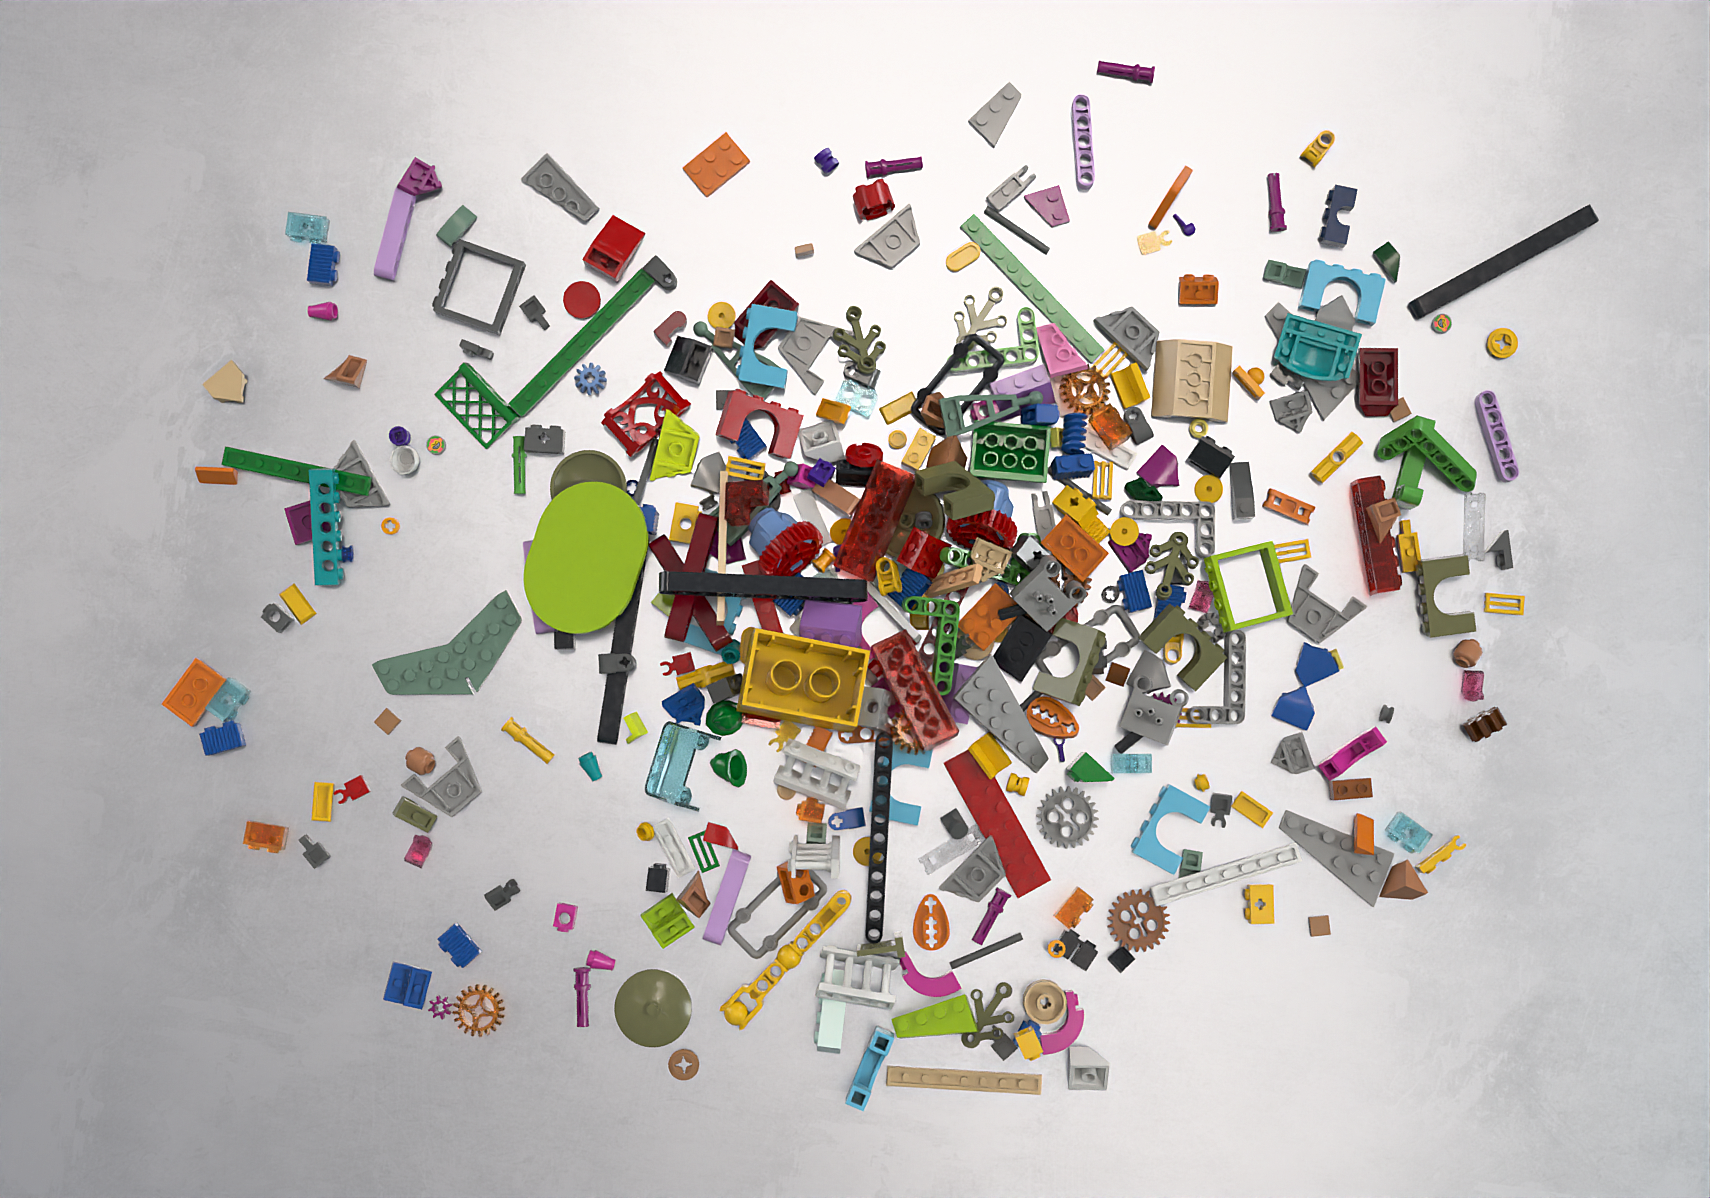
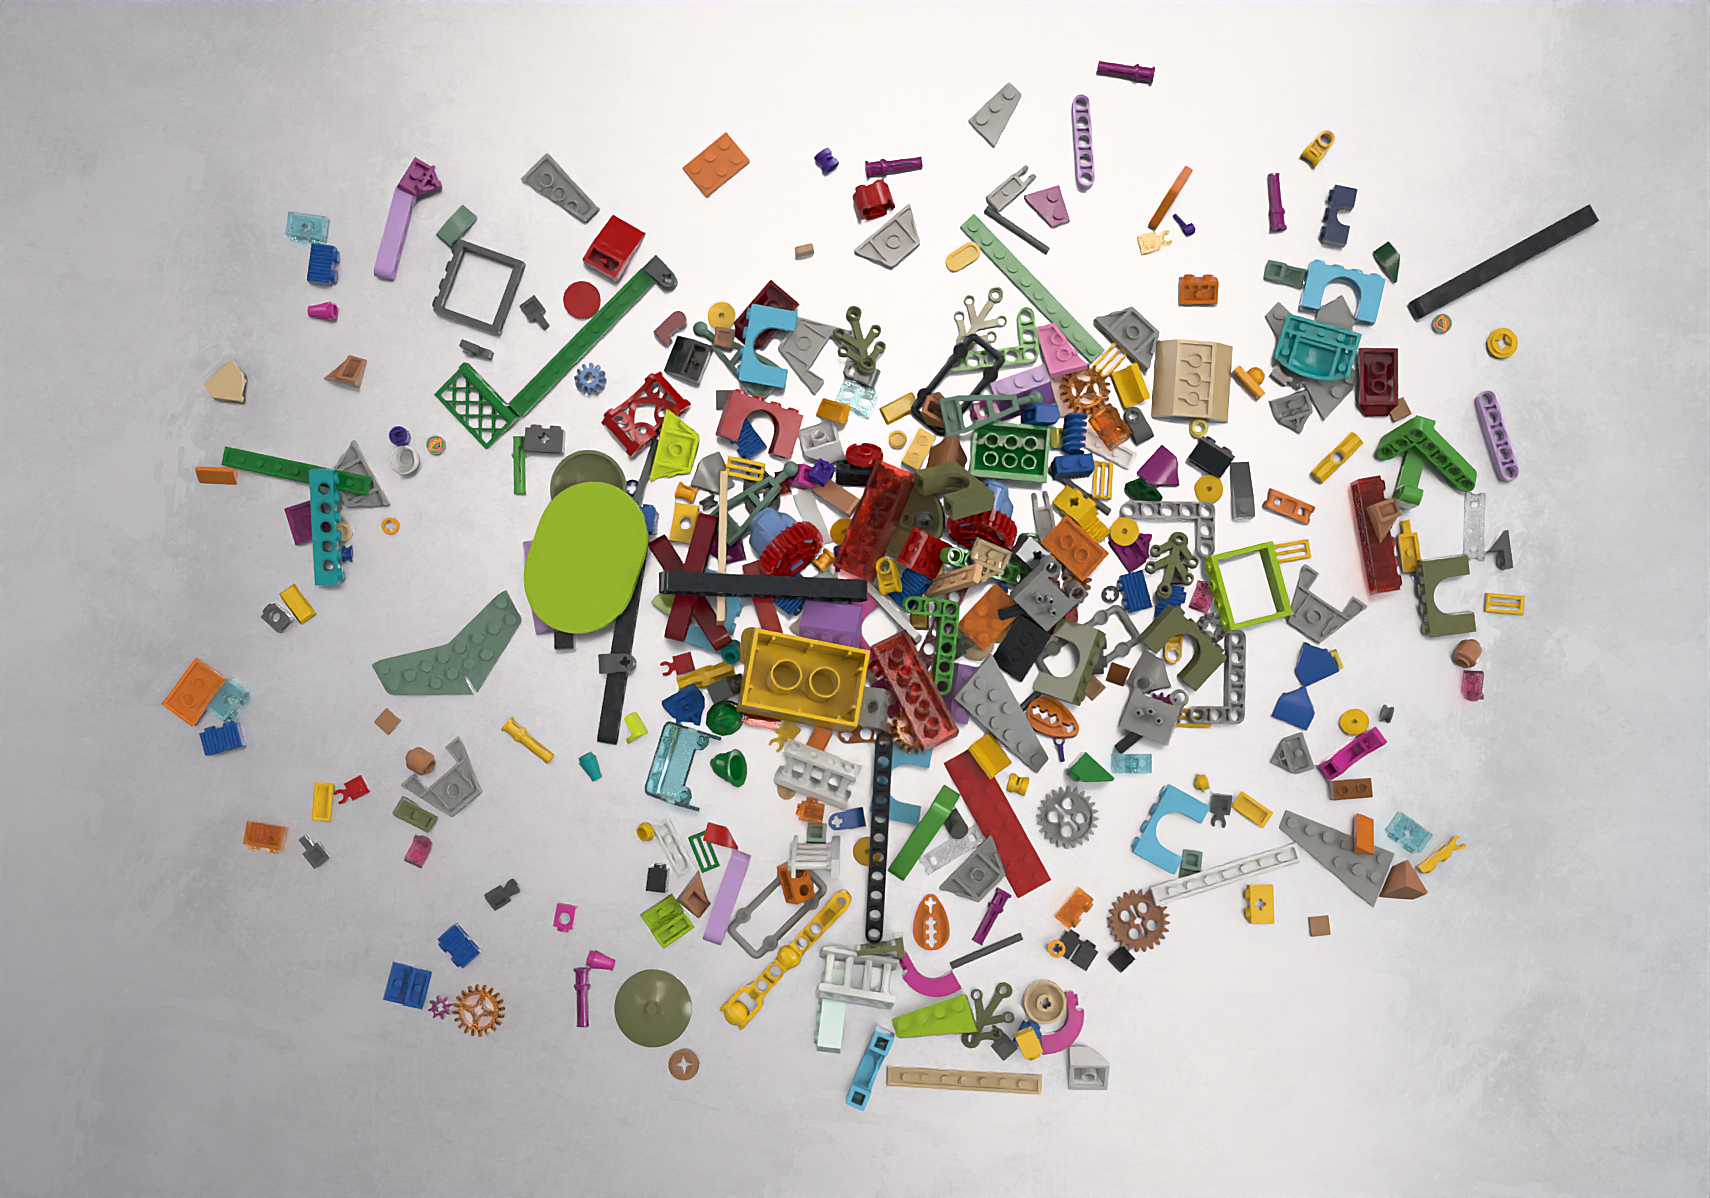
clear red brick [724,480,770,526] -> none
reddish brown gear [1463,706,1507,742] -> none
none -> tan tile [338,522,353,542]
none -> light orange bush [674,482,698,504]
none -> bright green beam [887,784,960,881]
none -> yellow piece [1340,709,1369,735]

